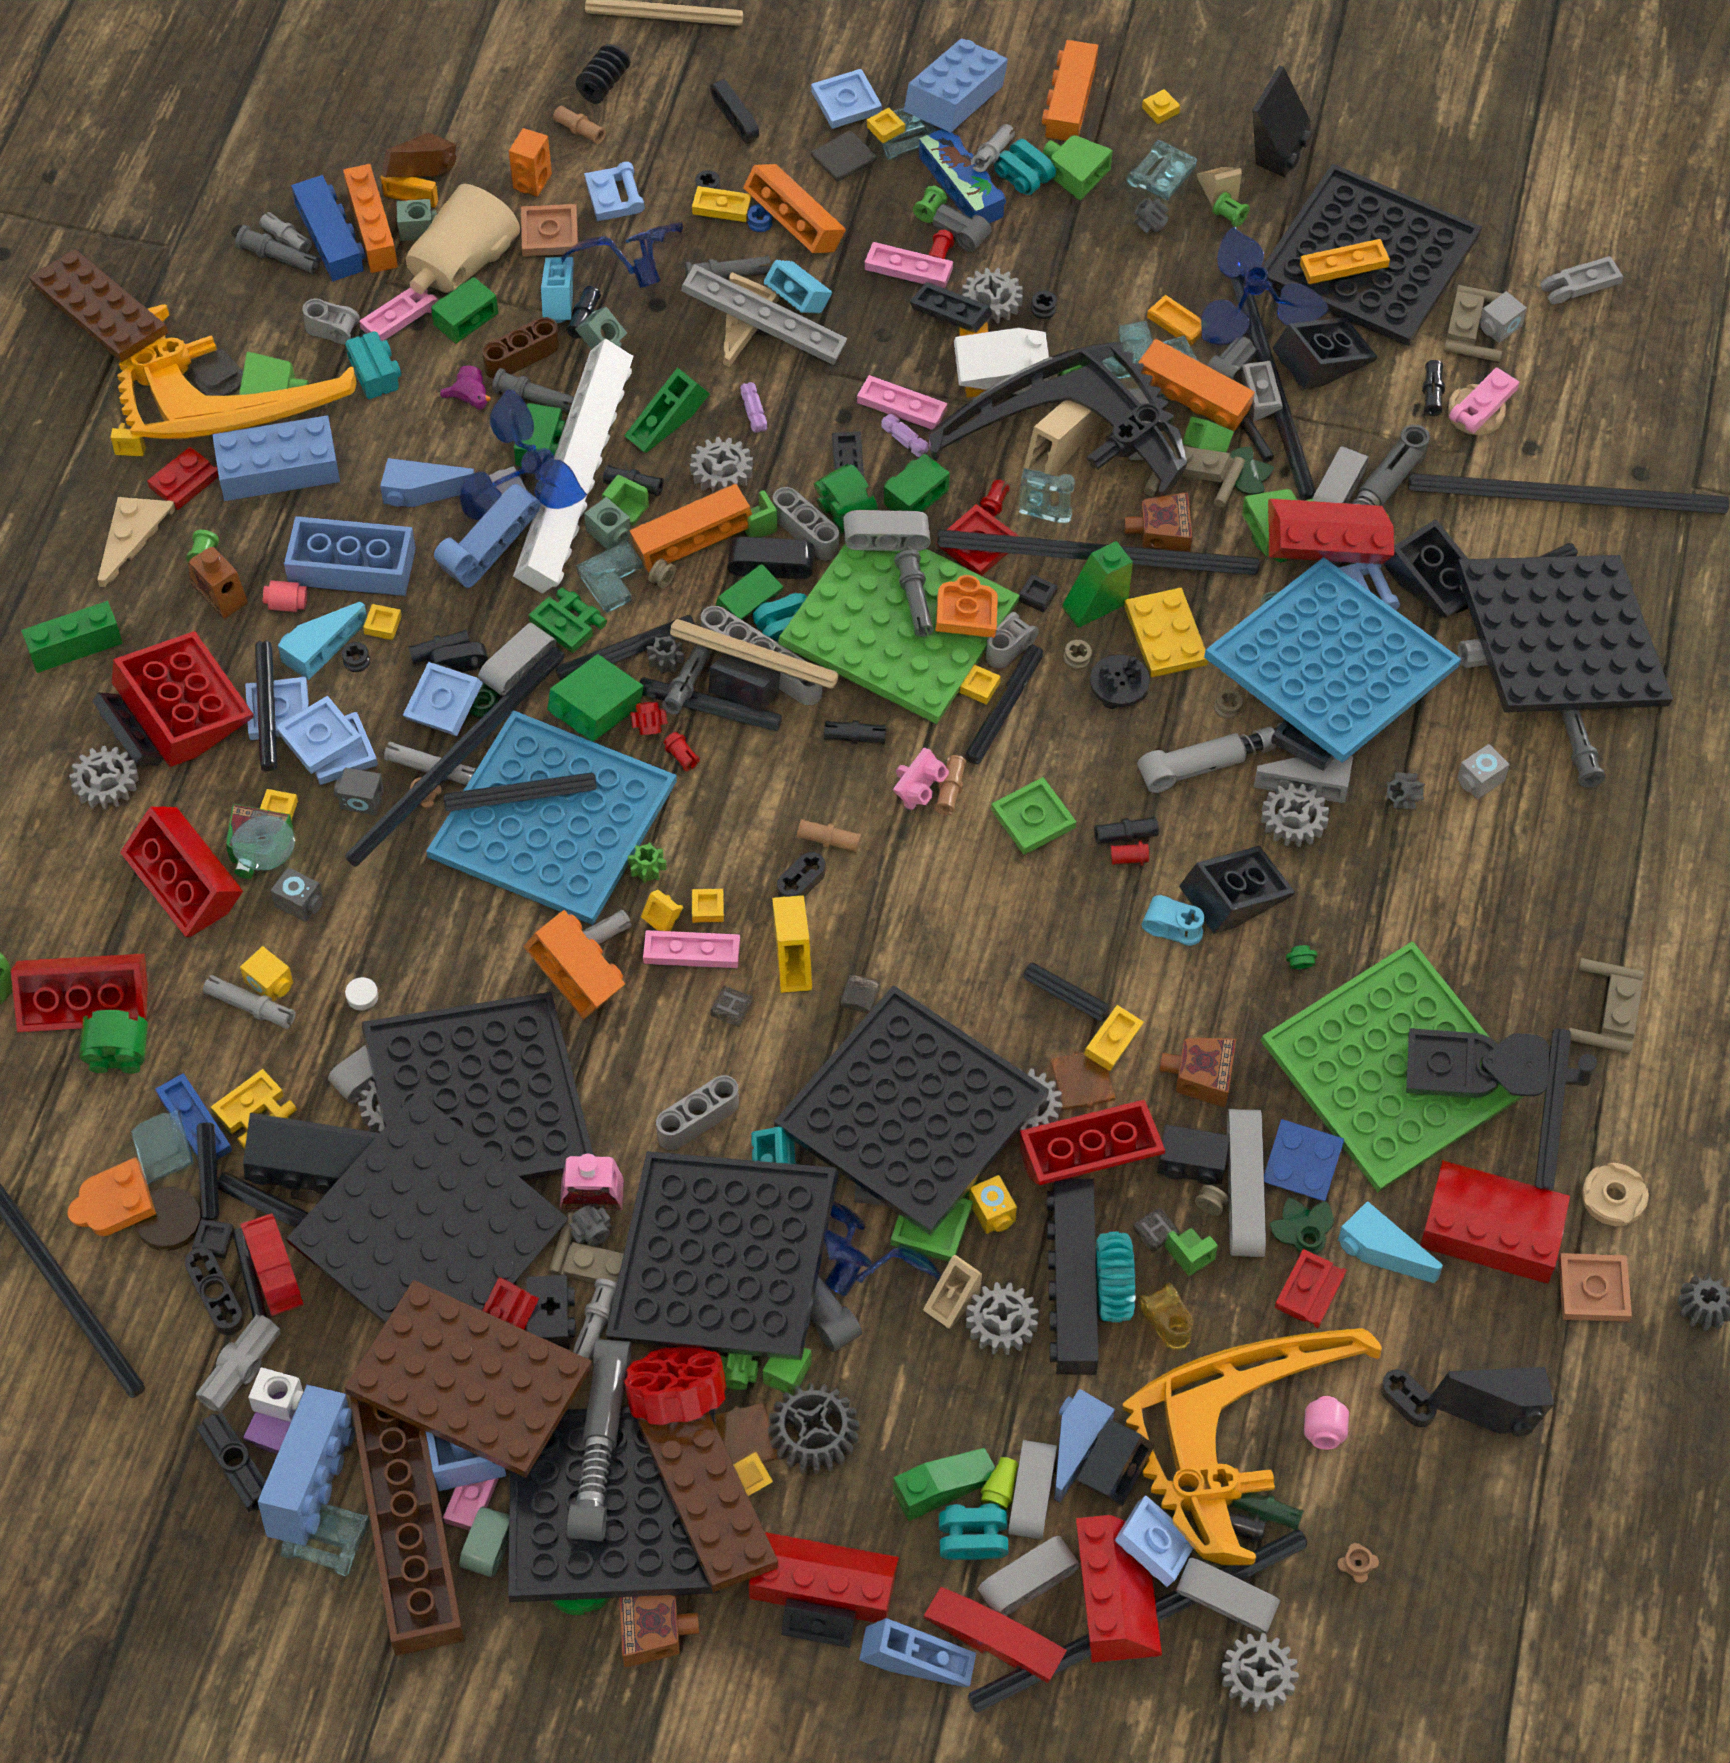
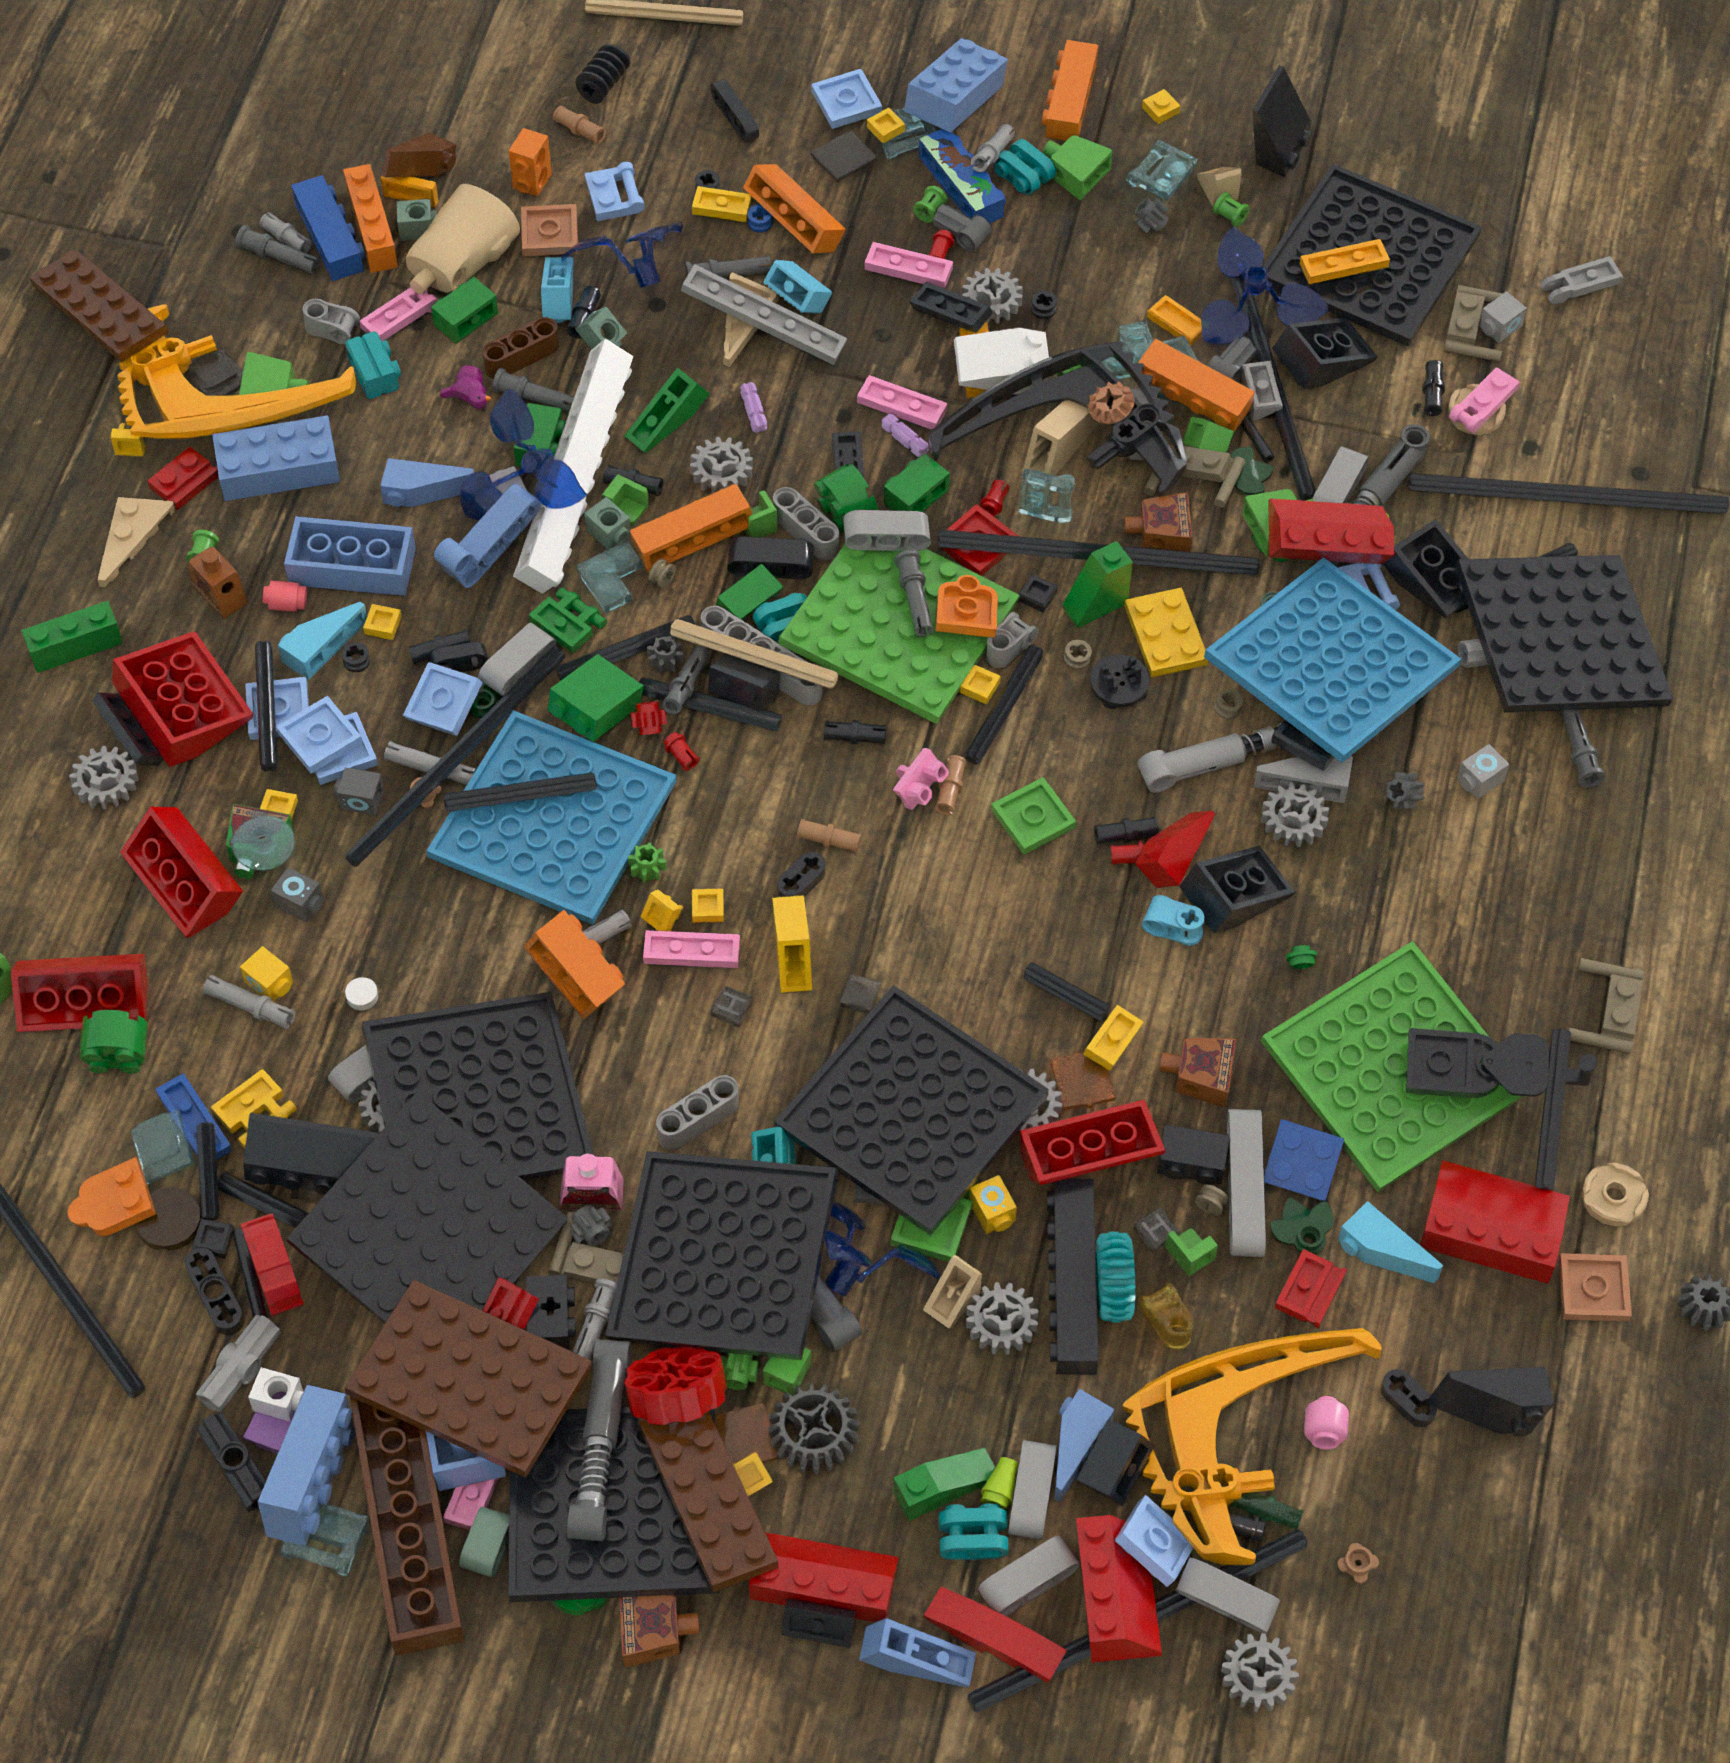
none -> nougat gear [1087,381,1134,424]
none -> red slope [1135,810,1215,888]

